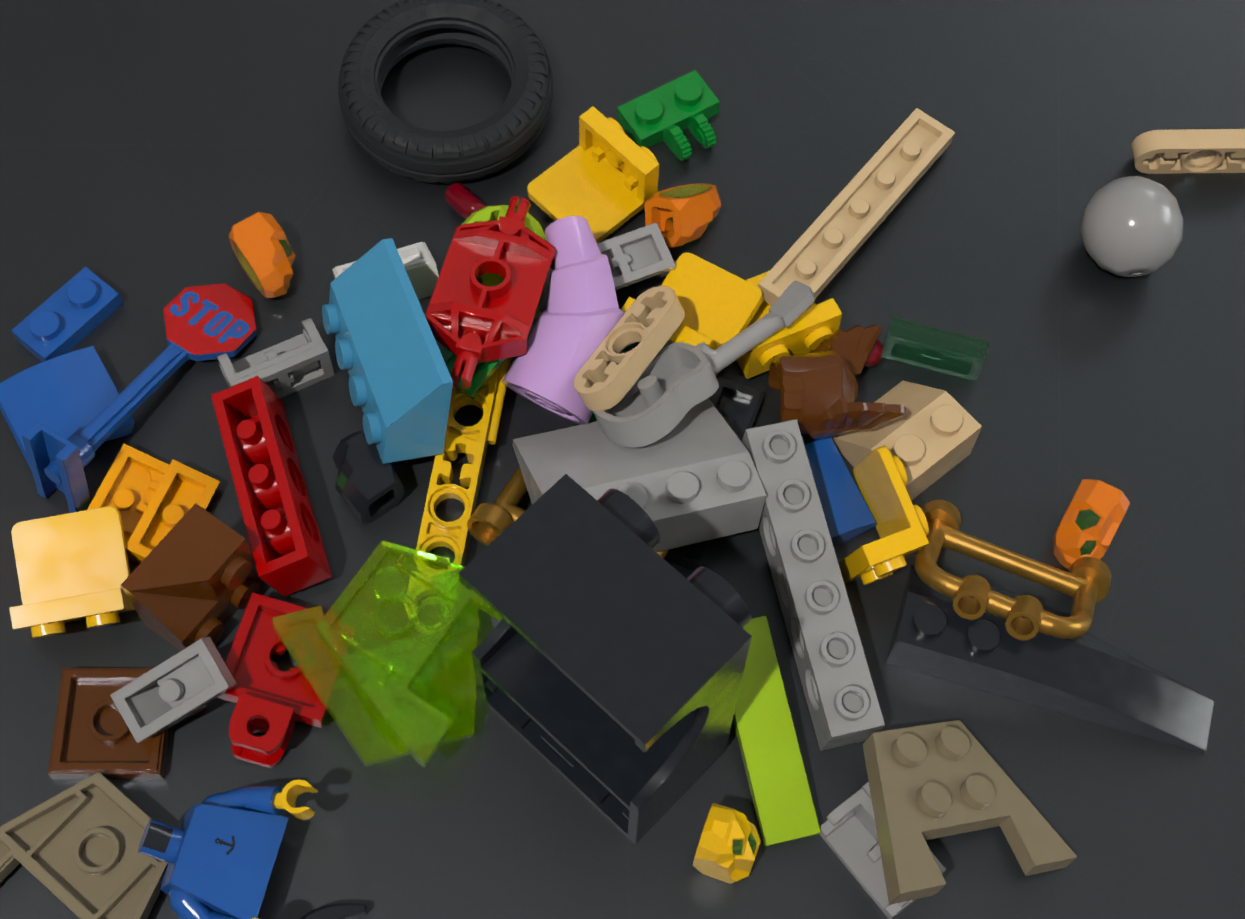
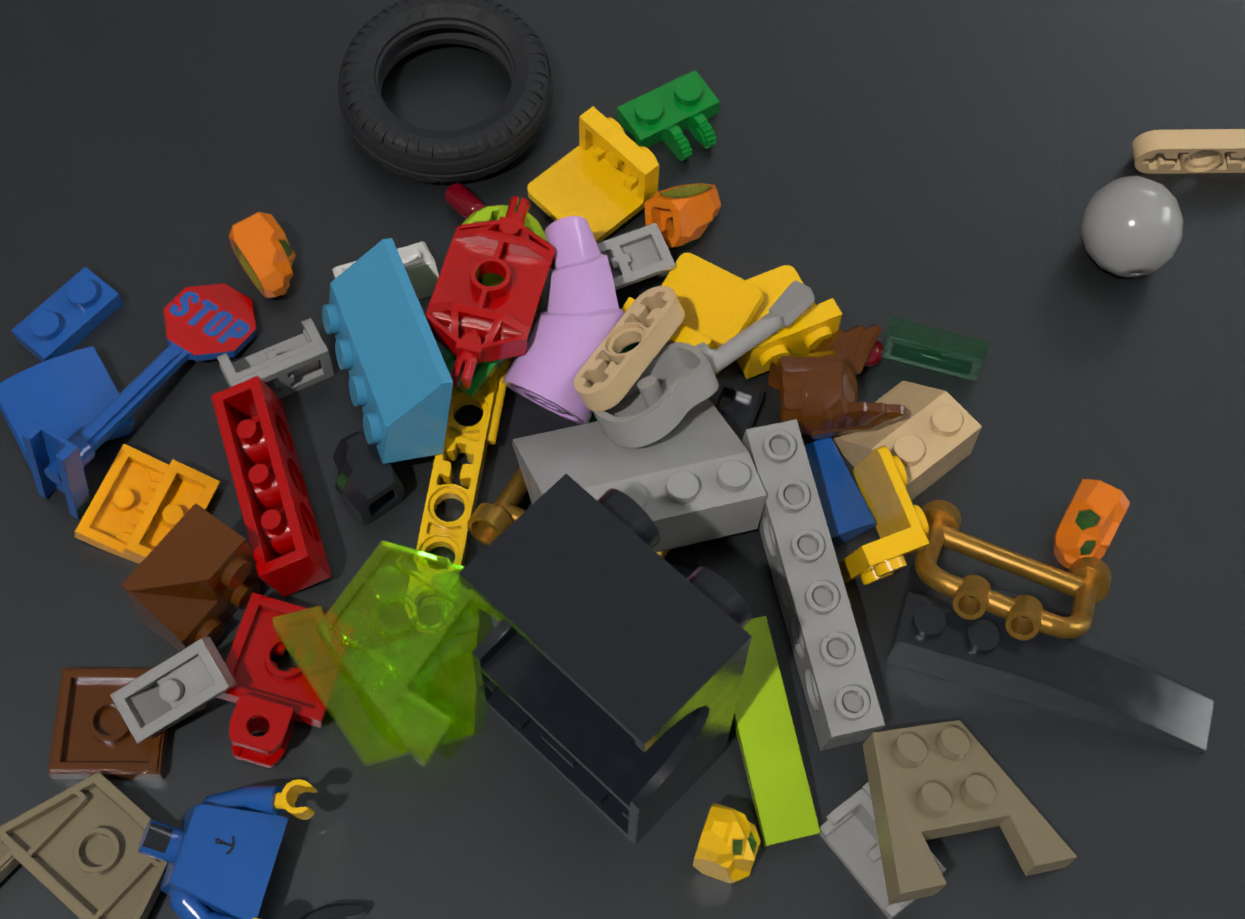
yellow bracket [9,506,135,638] -> none
tan plate [758,108,955,306] -> none

